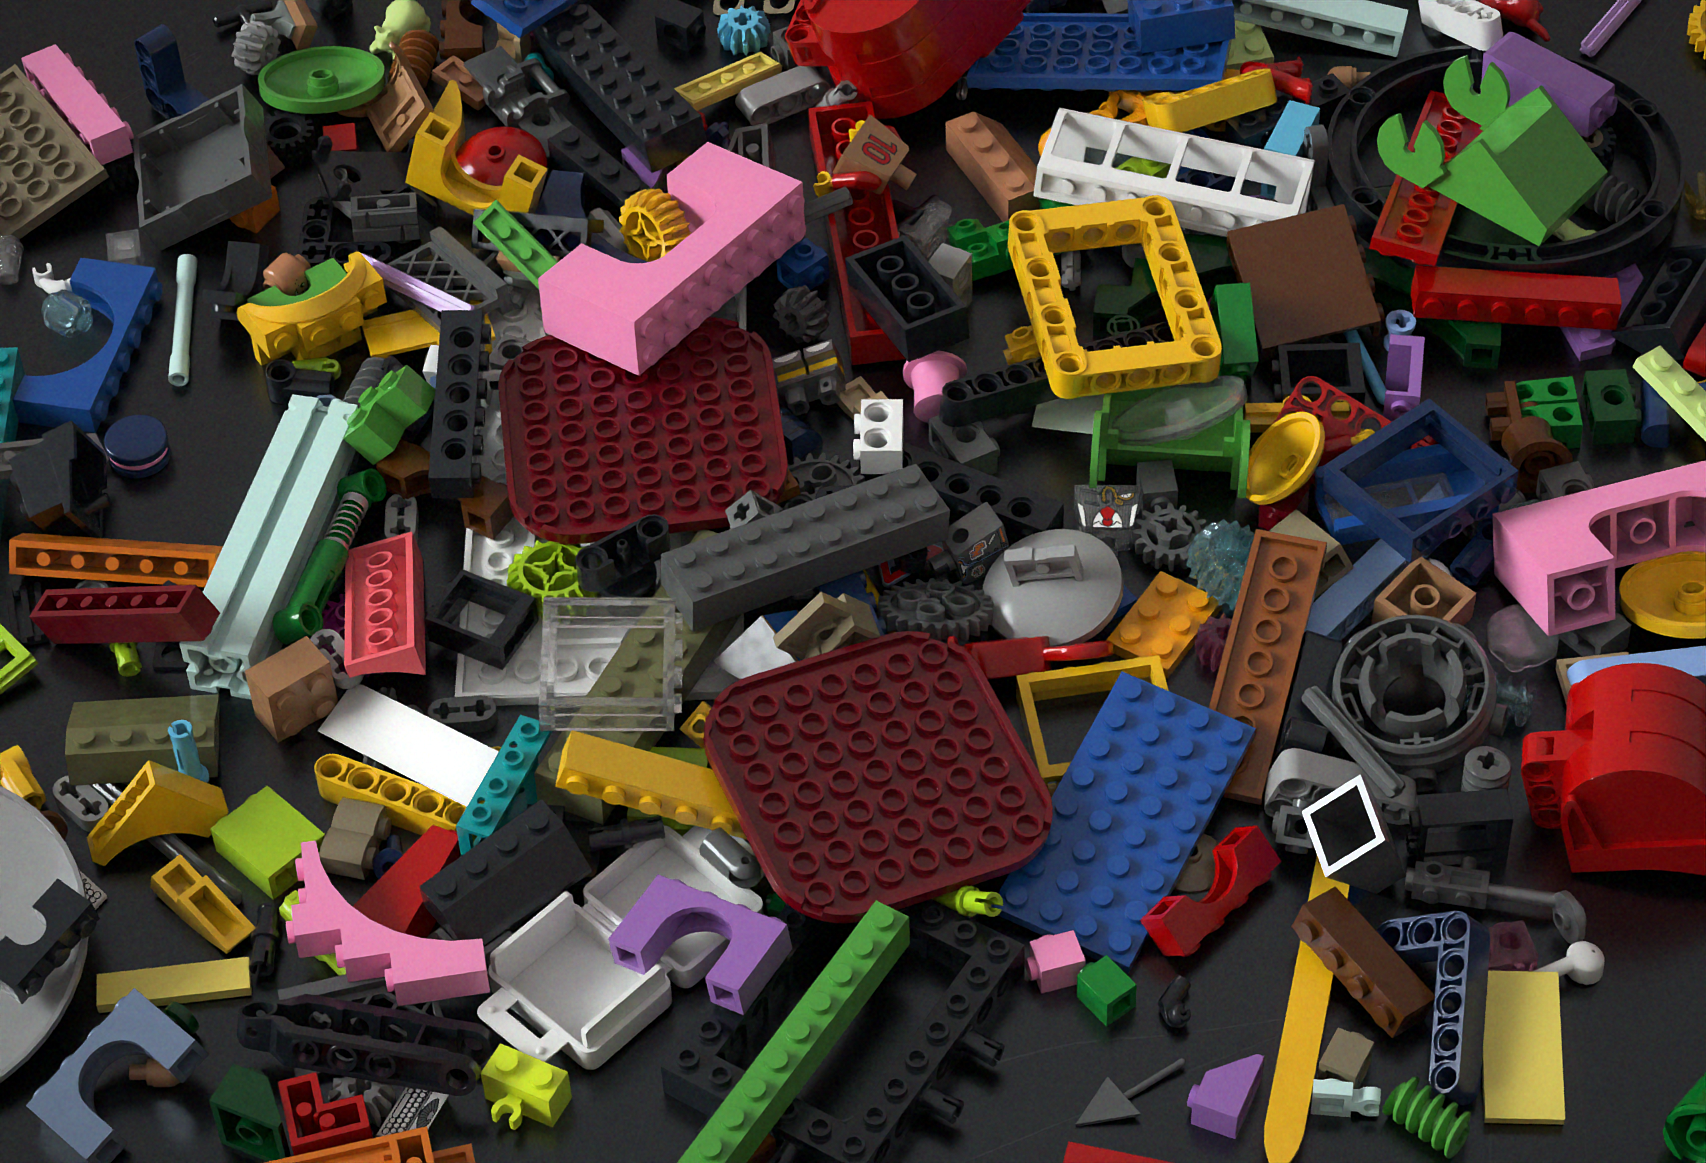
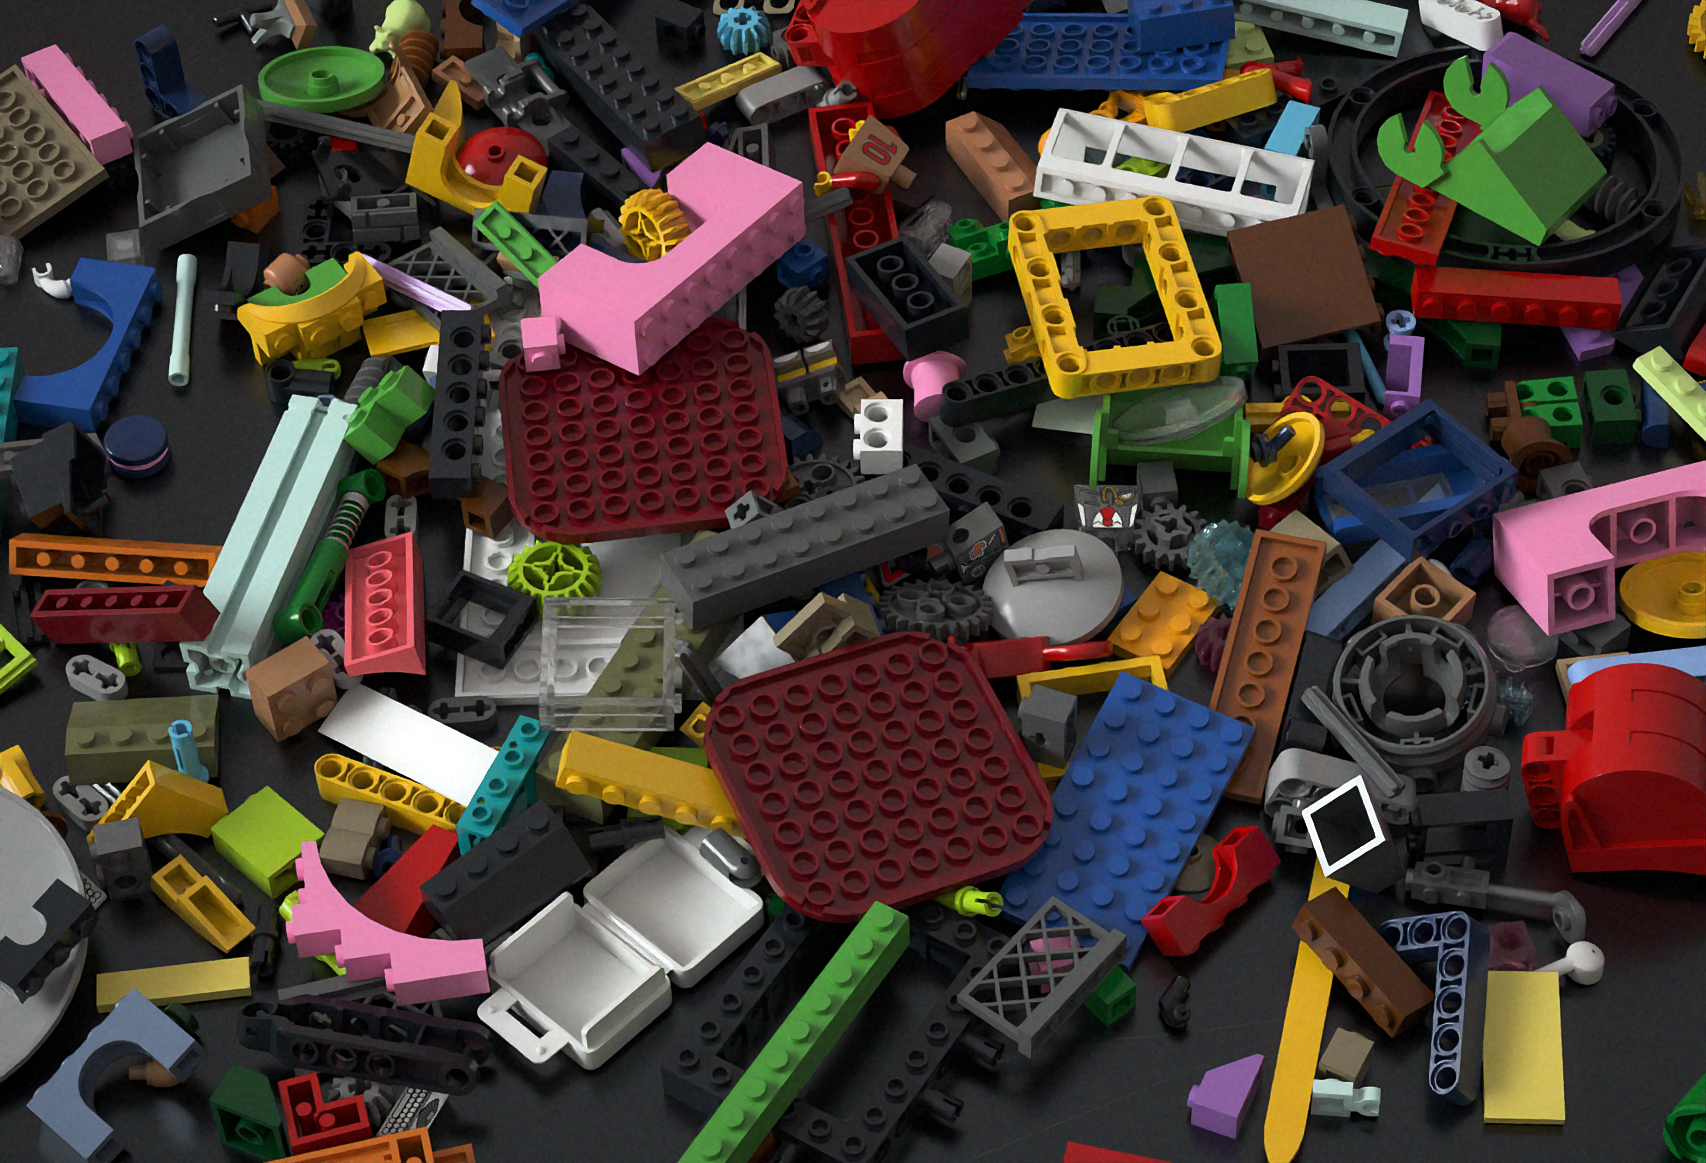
clear light blue head [41,289,93,338] -> none
light grey gear [232,21,281,75] -> none
neon yellow brick [481,1043,572,1130] -> none
black beam [575,514,671,616] -> none
medium lavender arch [608,874,792,1015] -> none
dark grey piece [1075,1058,1186,1127] -> none
medium nougat cylinder [1327,66,1371,90] -> none
bright green piece [1382,1076,1471,1159] -> none
none -> light grey beam [66,655,129,701]
none -> flat silver brick [89,817,153,900]
none -> dark grey axle [256,99,415,154]
none -> bright pink brick [521,316,566,372]
none -> dark grey axle [673,641,723,707]
none -> dark grey fence [957,896,1127,1059]
none -> dark grey brick [1018,684,1077,770]
none -> dark blue plate [1249,424,1296,468]

